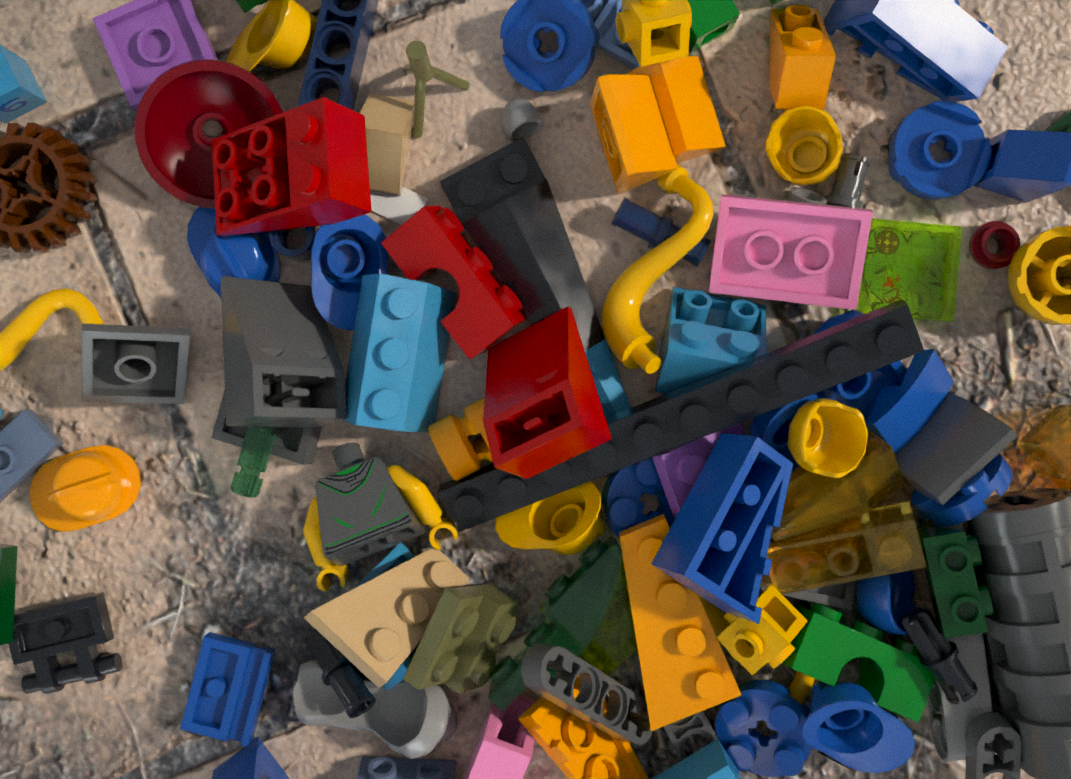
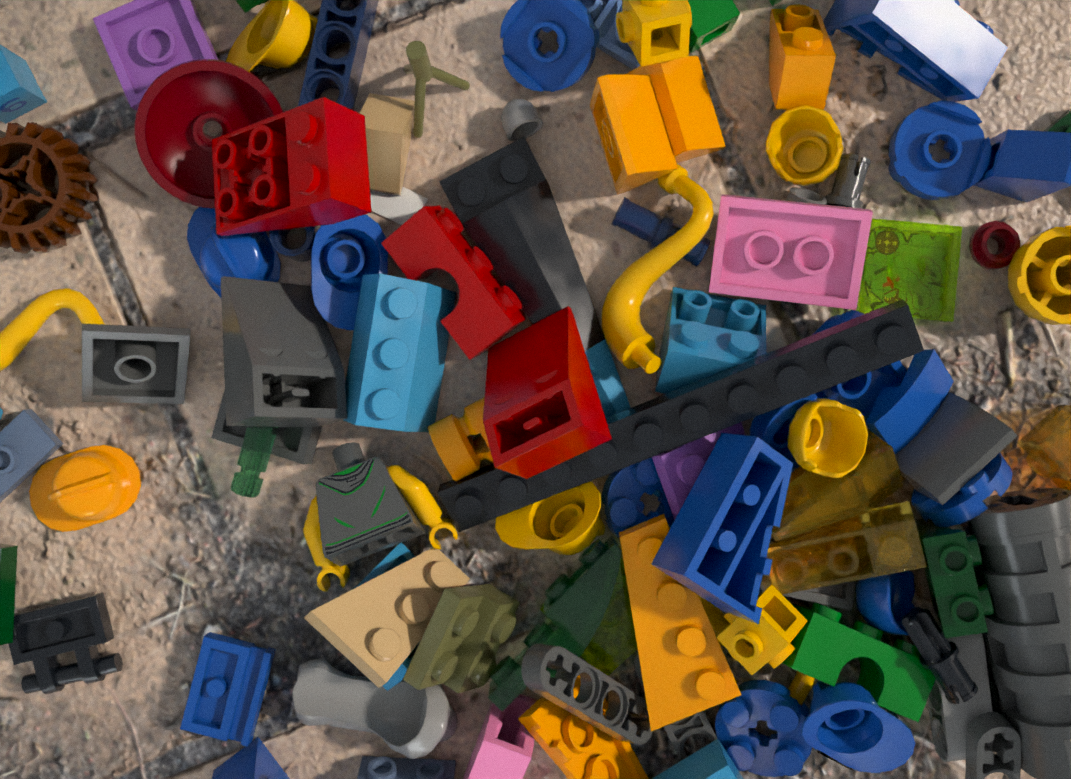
black axle [306,629,376,718] -> none

